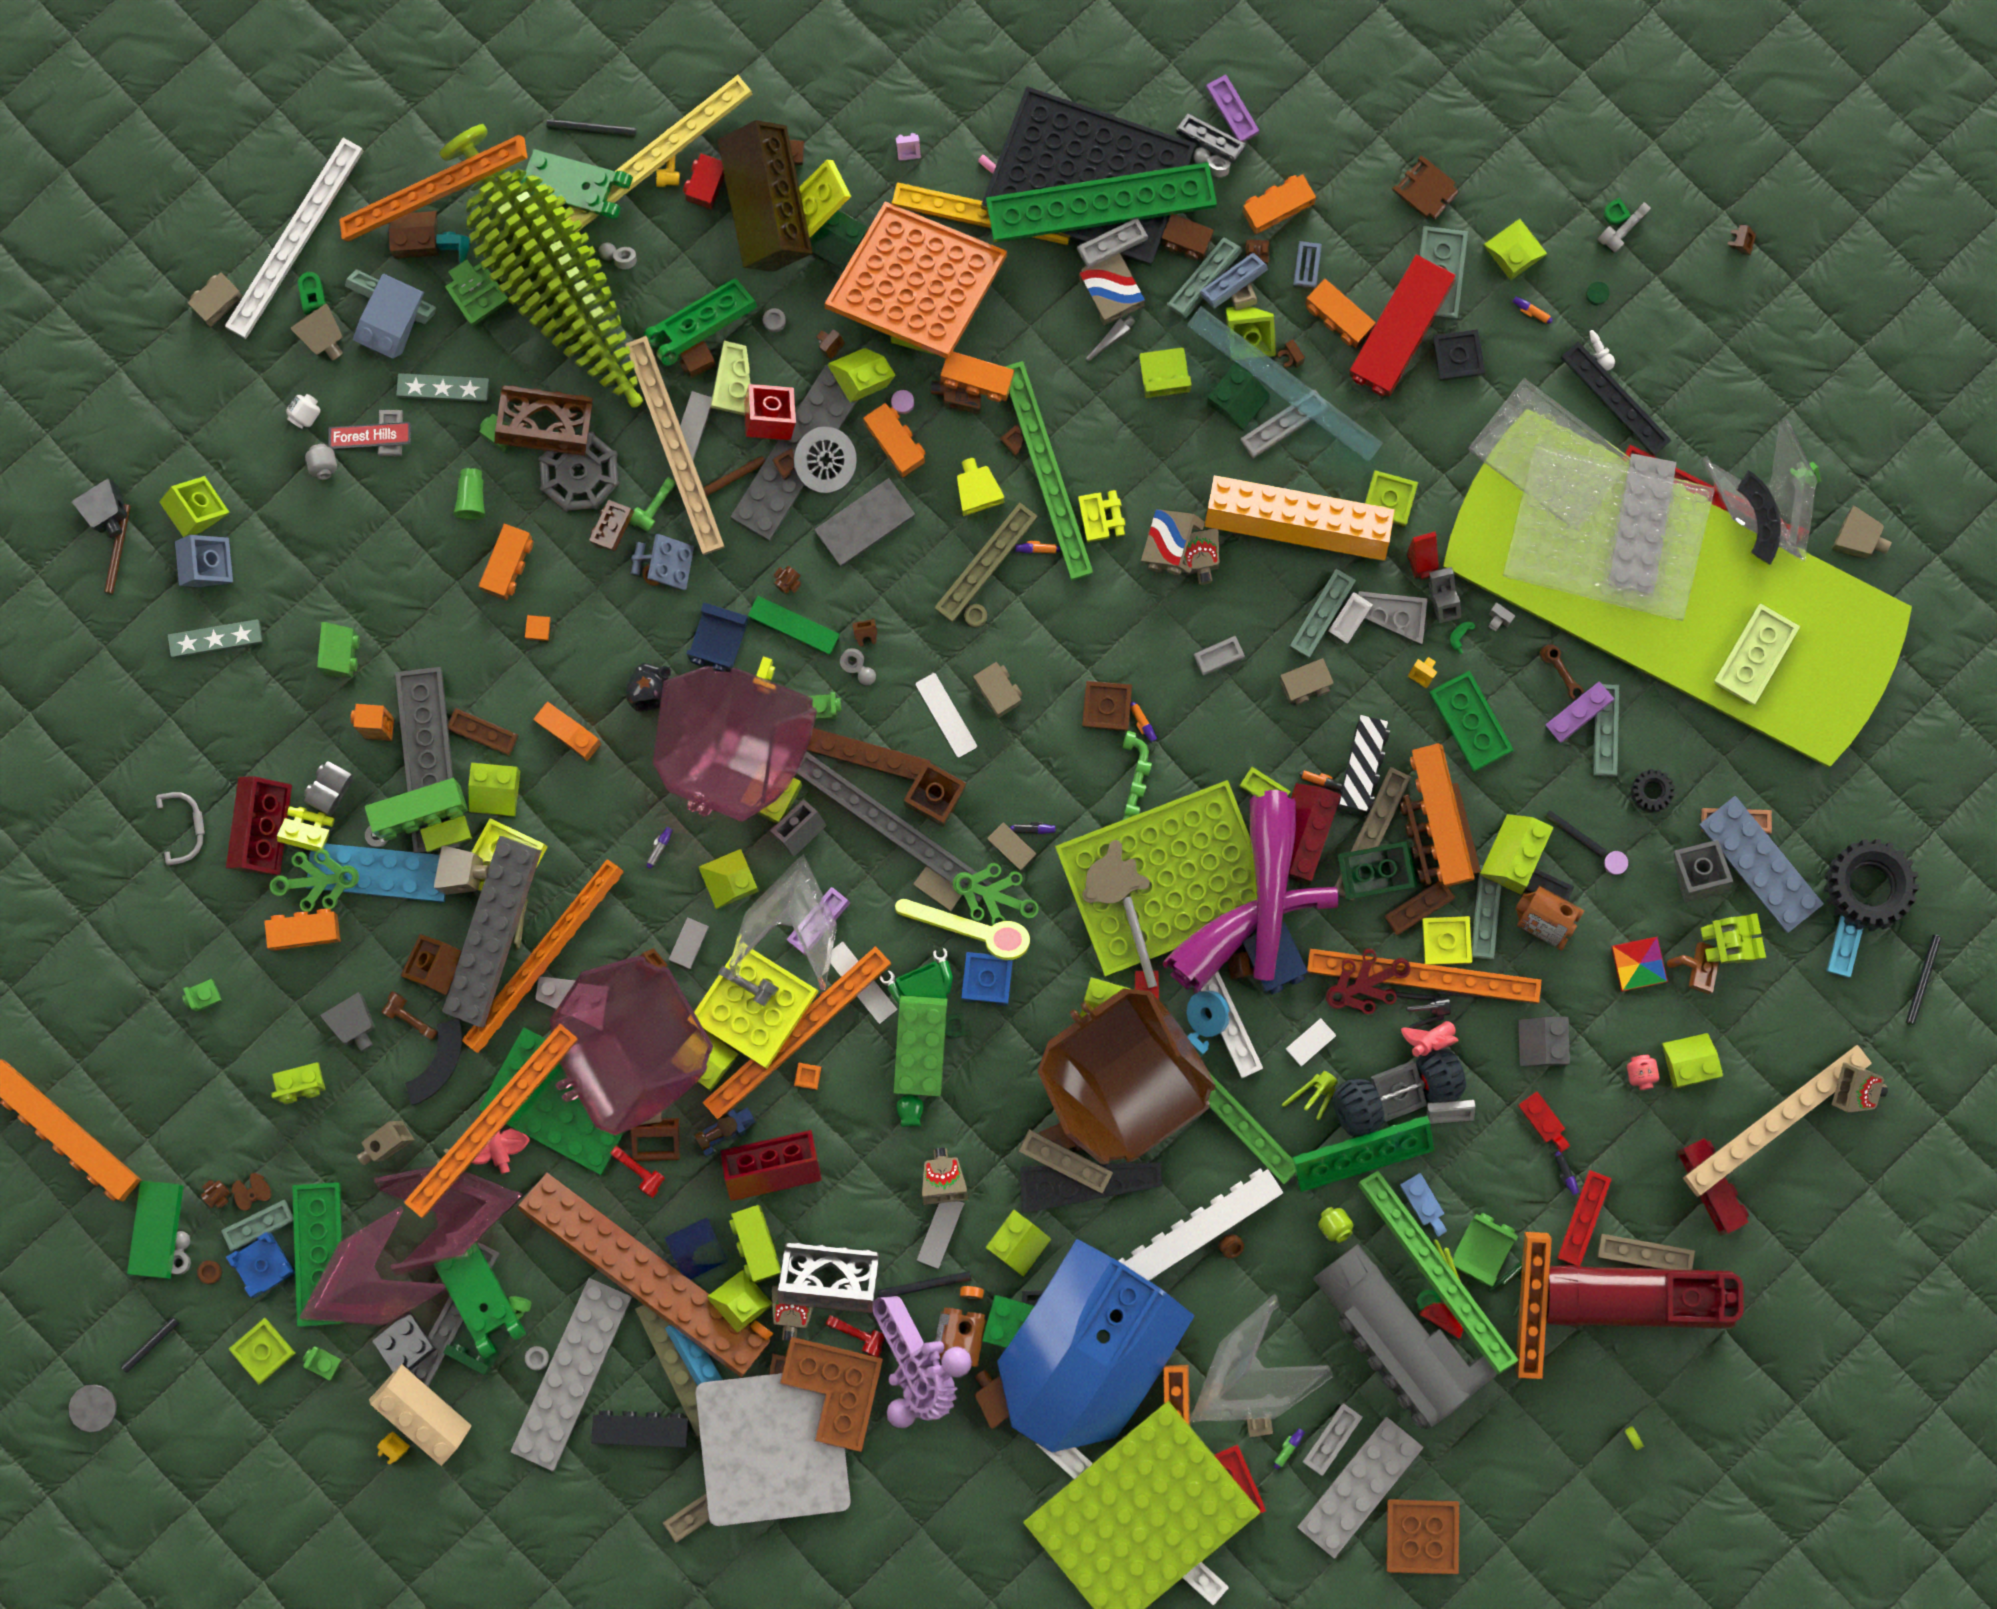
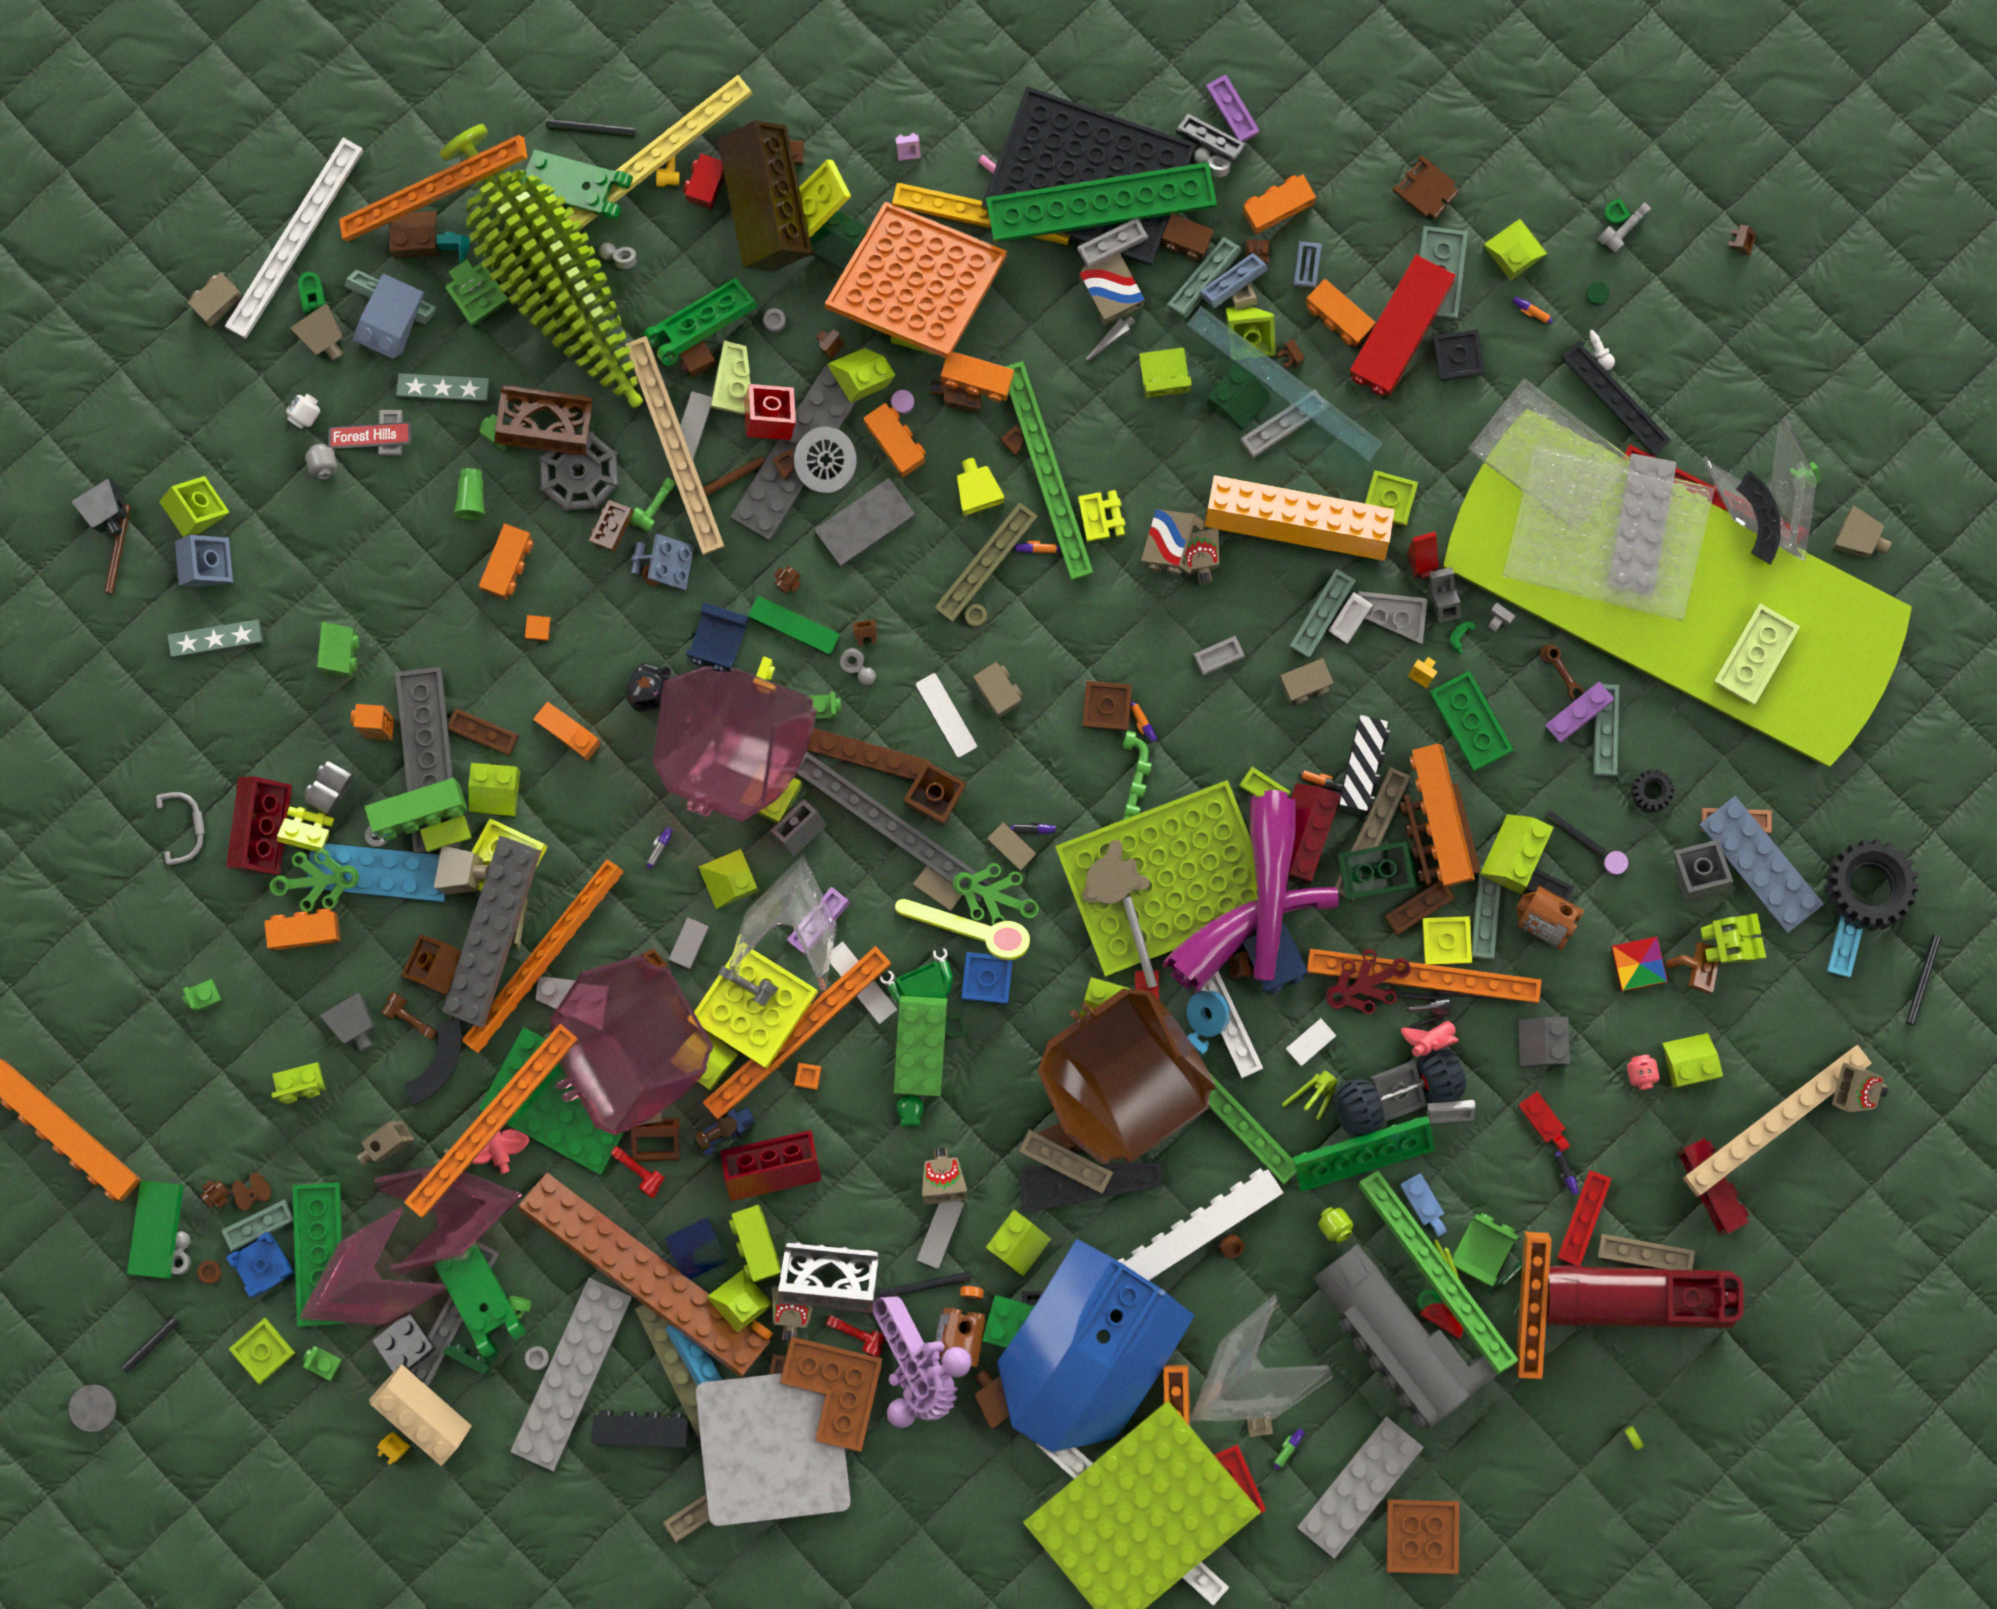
light grey plate [1303,1403,1362,1476] -> none

